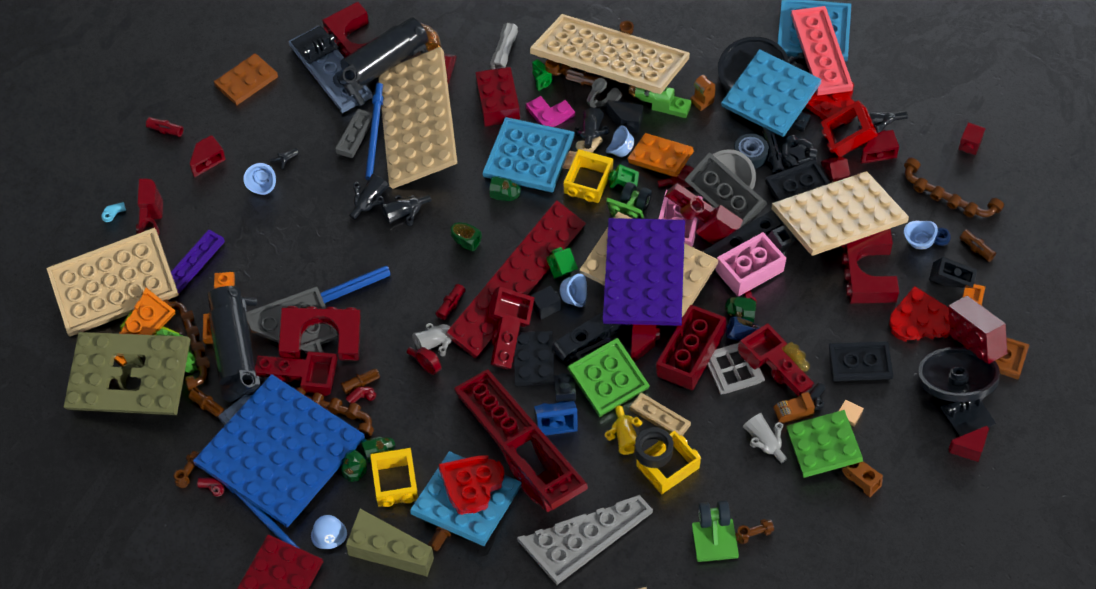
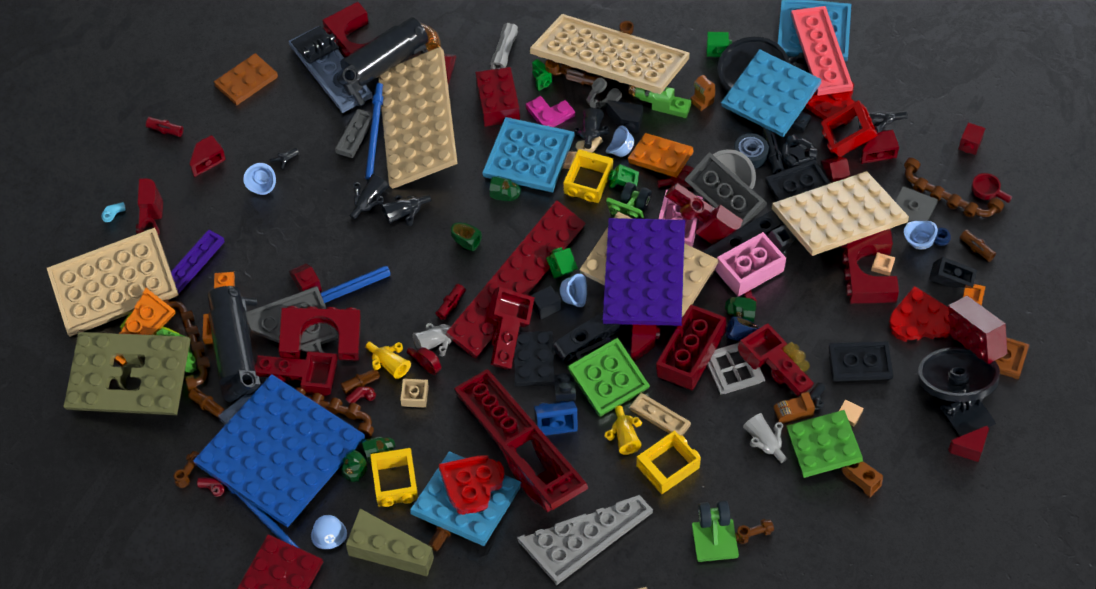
black tyre [635,427,674,468] -> none
none -> dark red slope [289,264,322,293]
none -> yellow piece [365,342,411,379]
none -> tan piece [401,379,429,407]
none -> green brick [707,32,732,57]
none -> light nougat tile [871,252,895,276]
none -> dark grey plate [895,187,938,224]
none -> dark red piece [971,173,1012,203]

